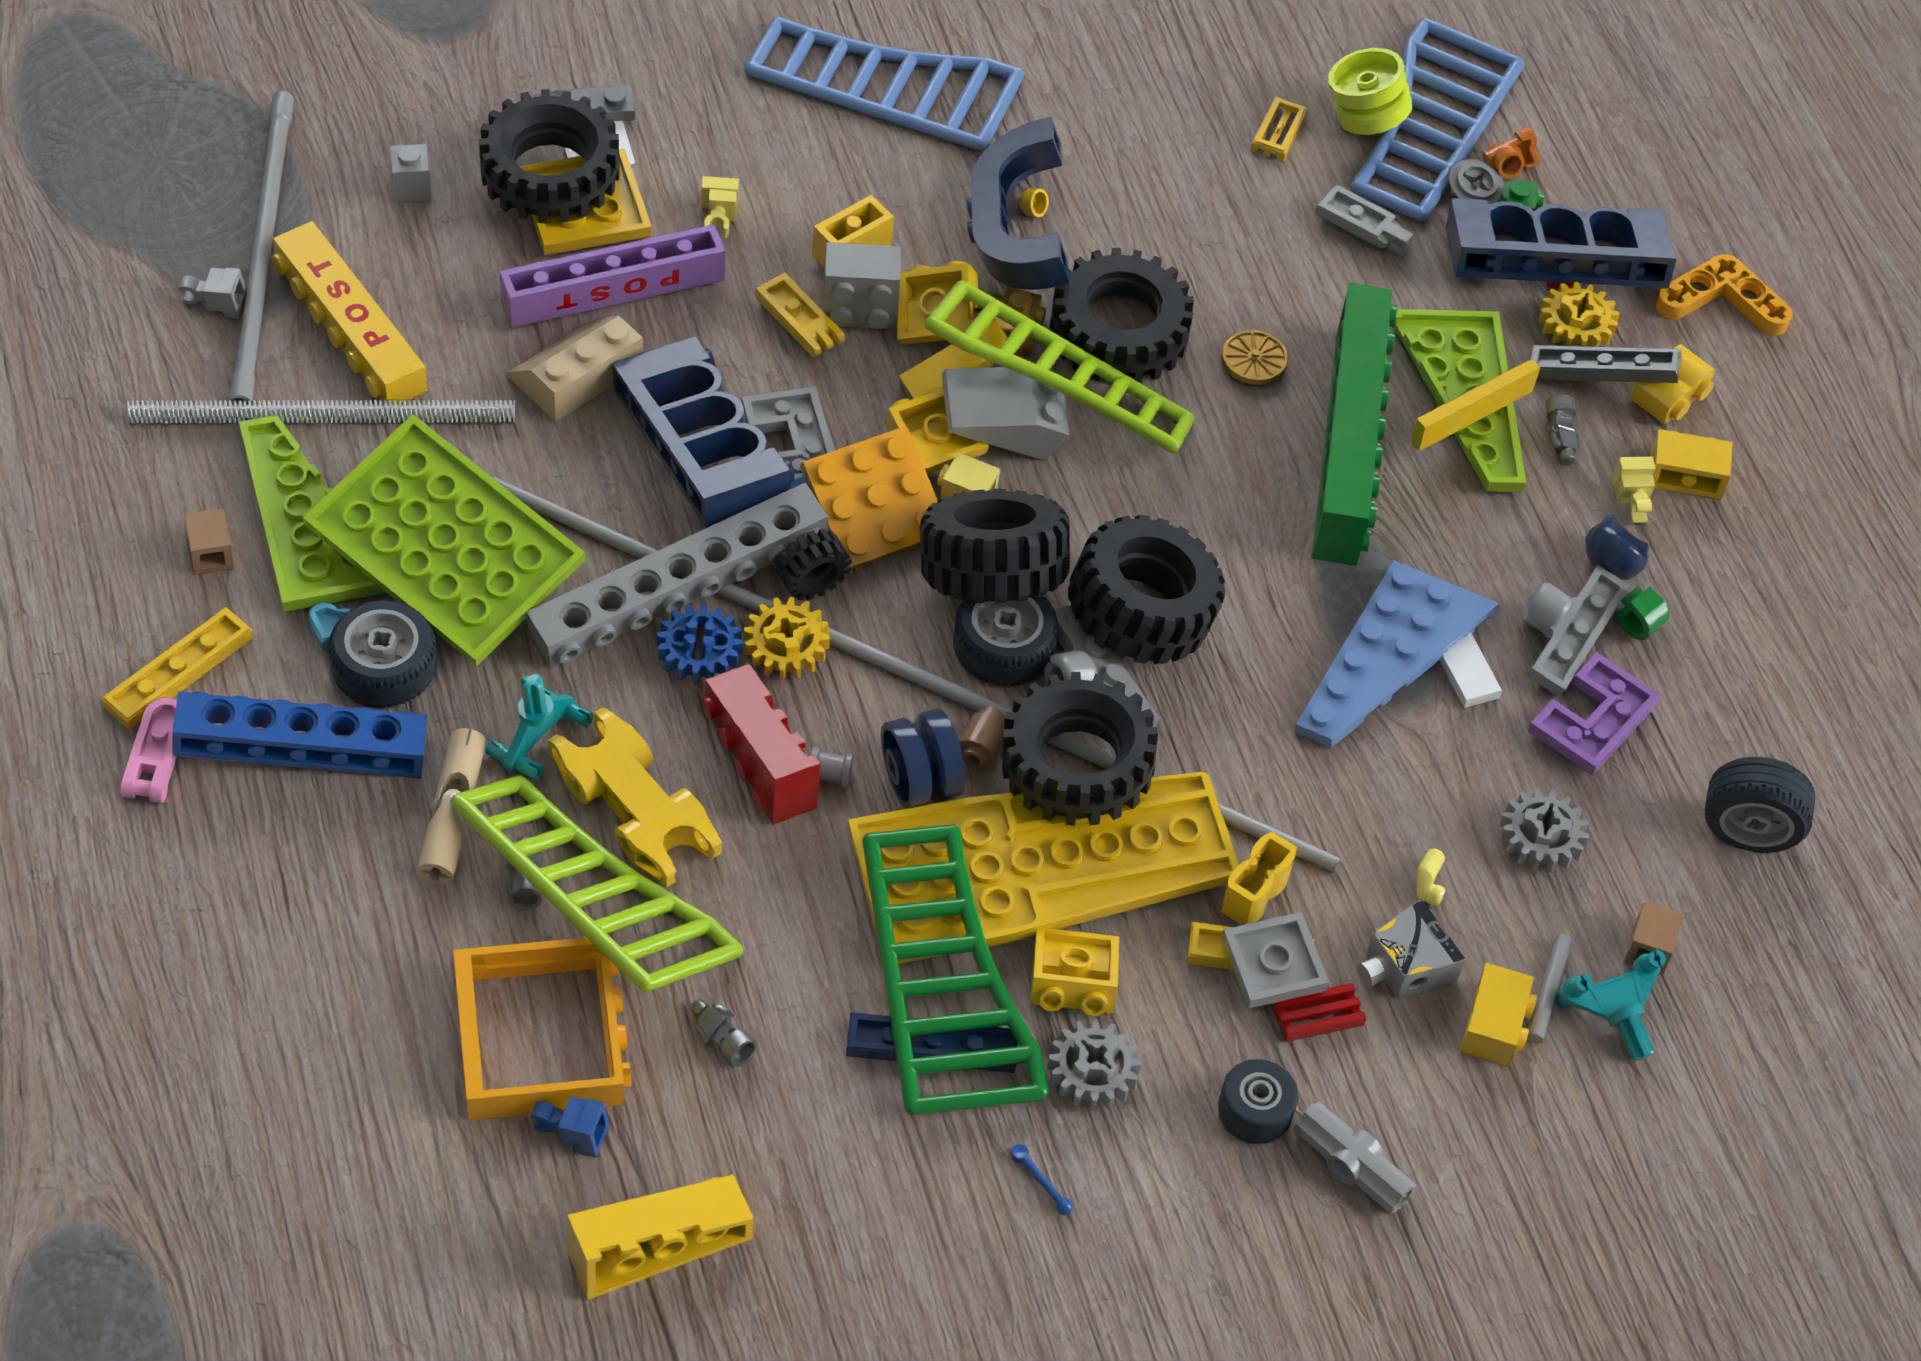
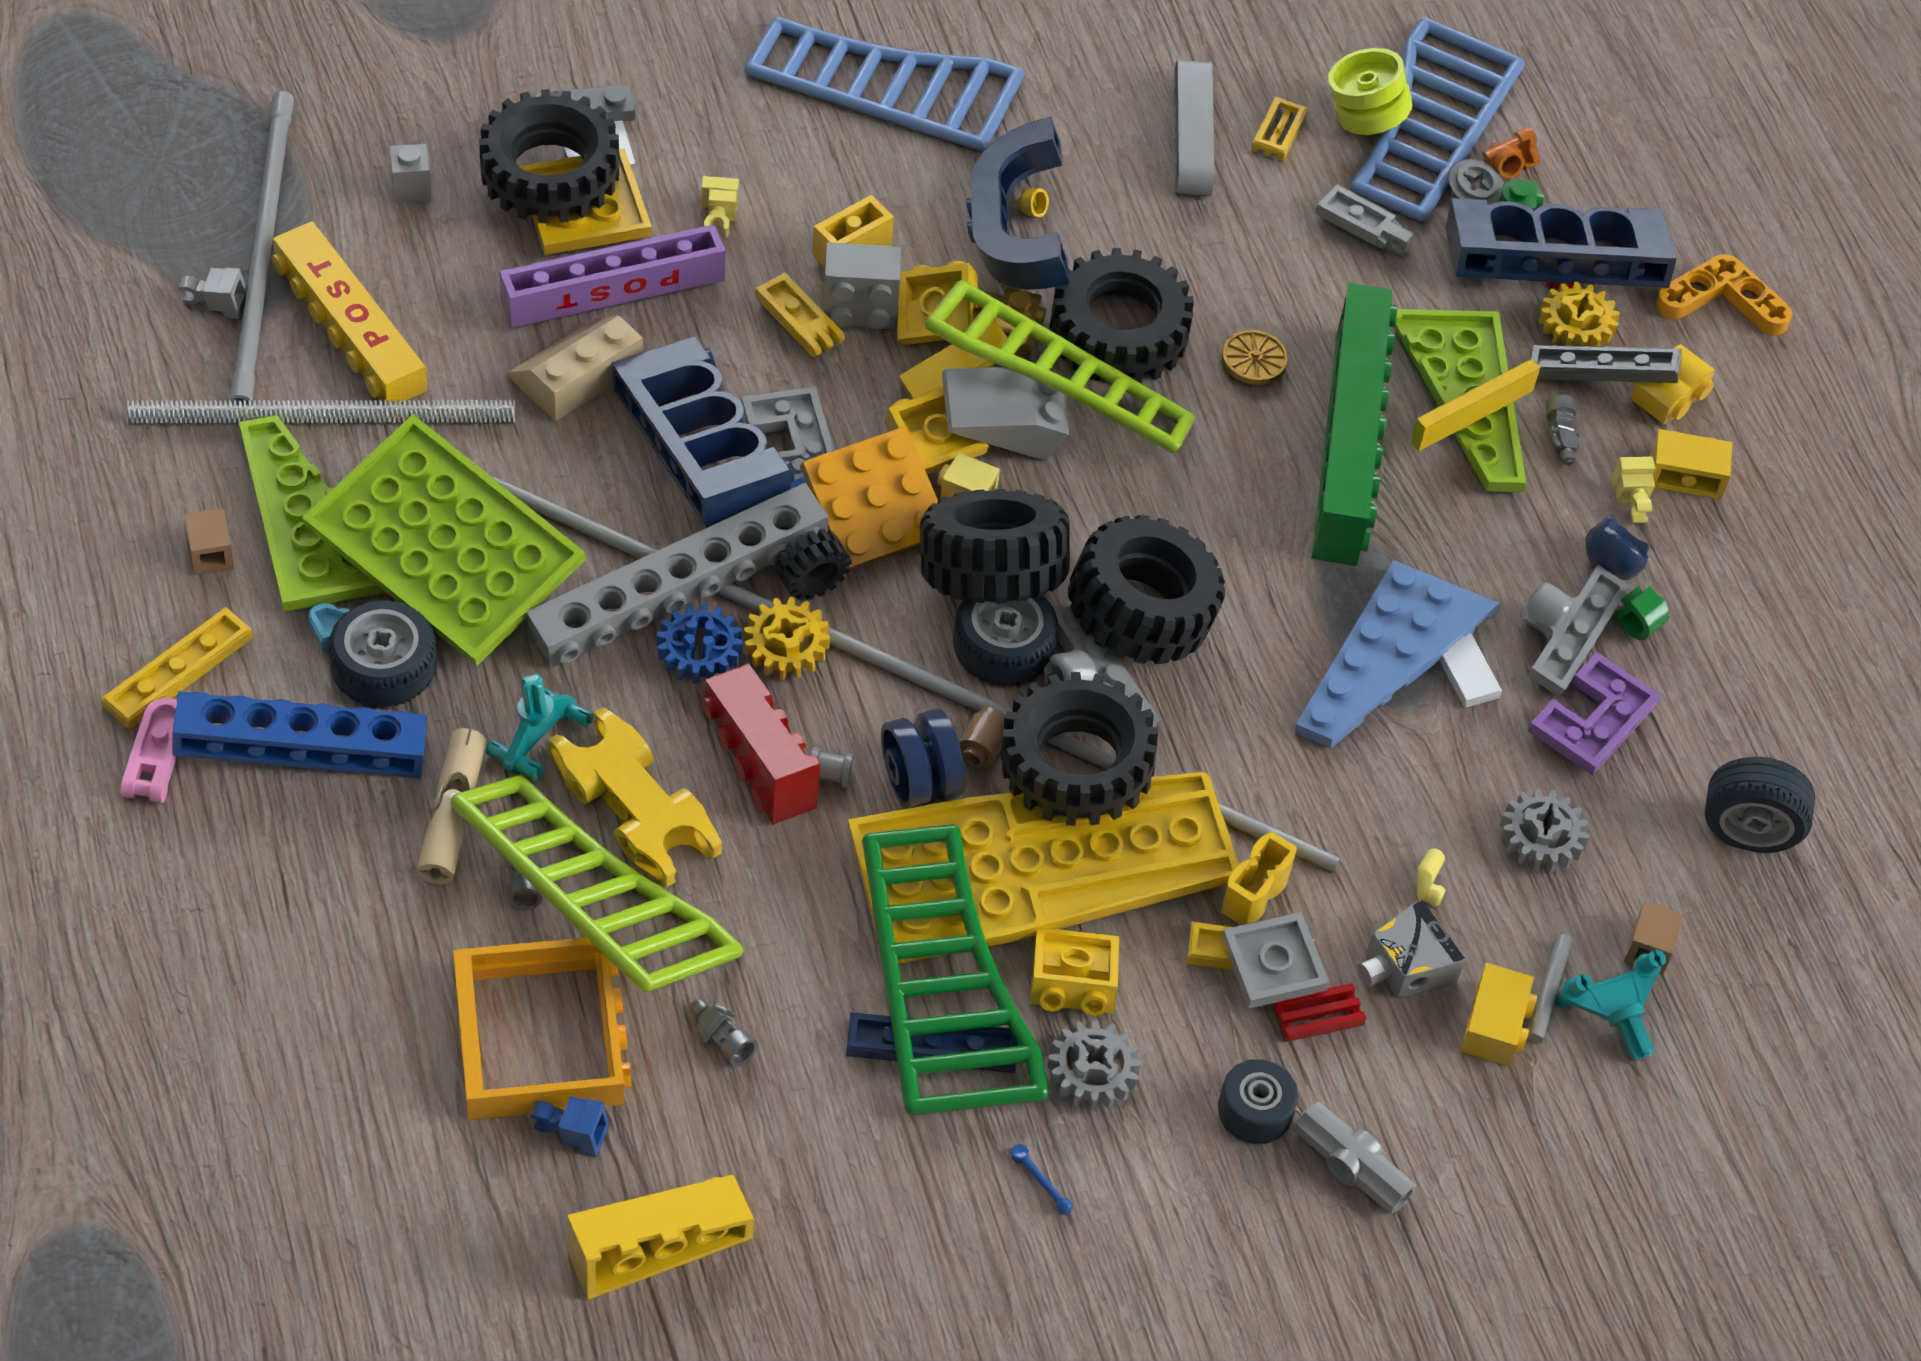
none -> light grey beam [1174,59,1214,196]

